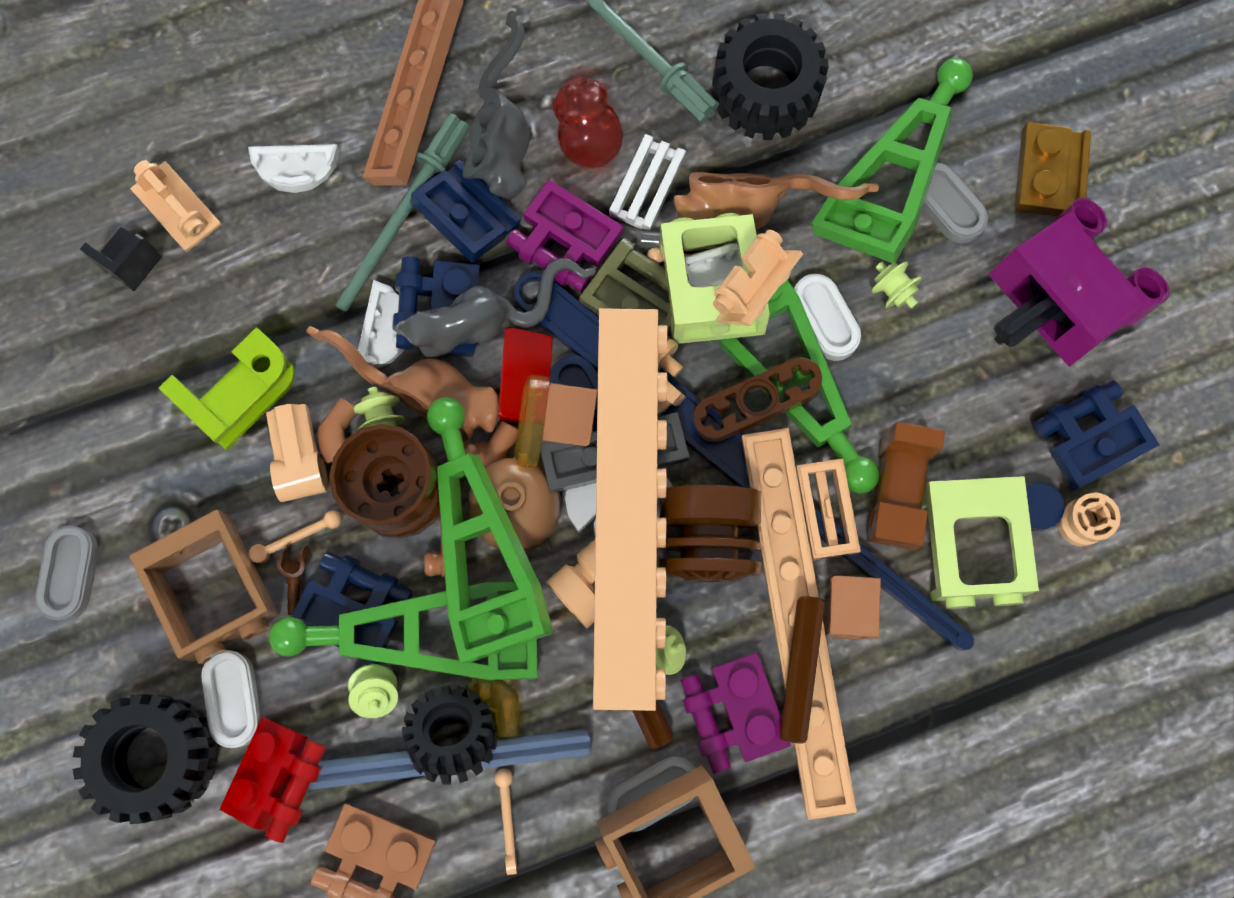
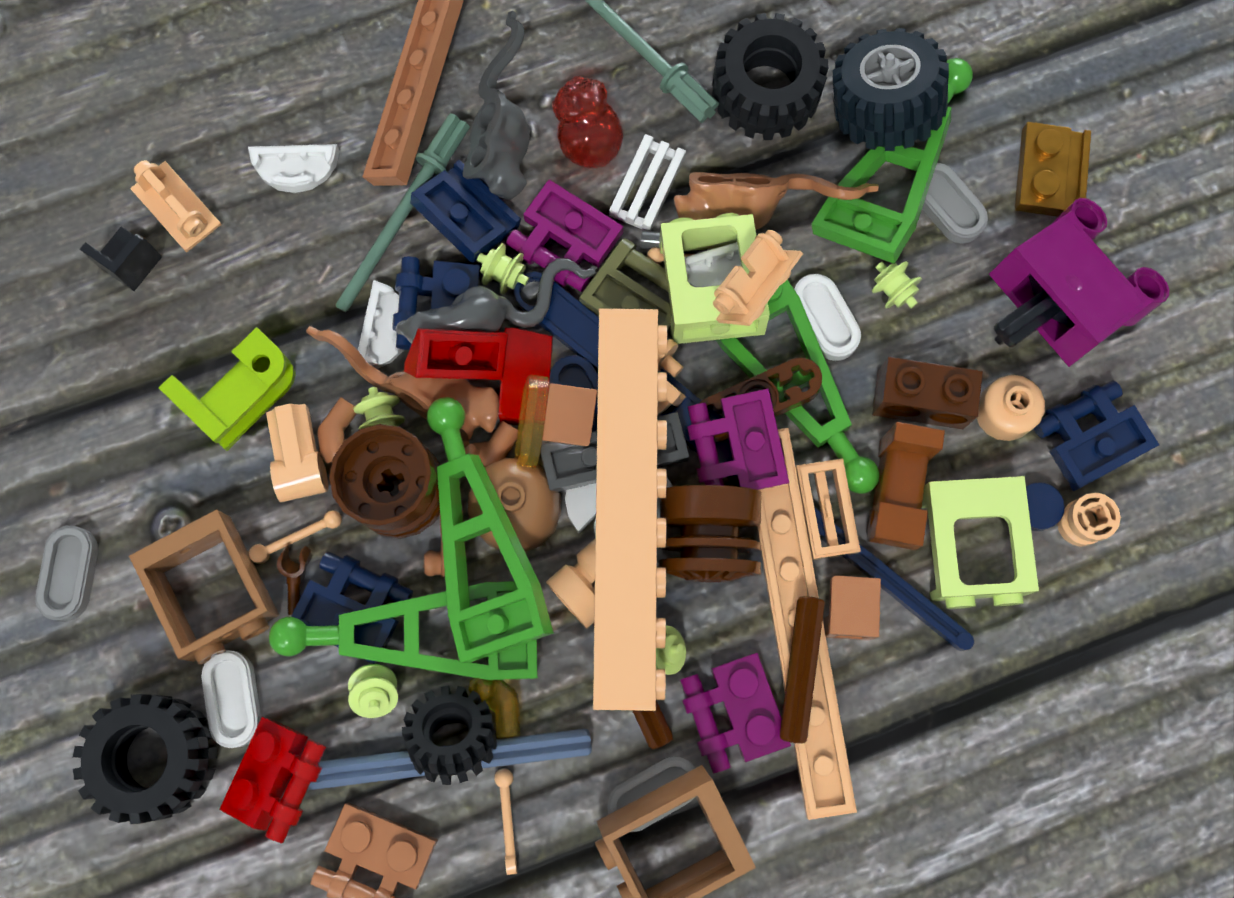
none -> red slope [404,328,508,380]
none -> yellowish green wheel [477,243,529,295]
none -> magenta plate [687,388,789,490]
none -> black wheel [832,28,949,151]
none -> reddish brown brick [872,357,983,430]
none -> light nougat head [977,375,1045,441]

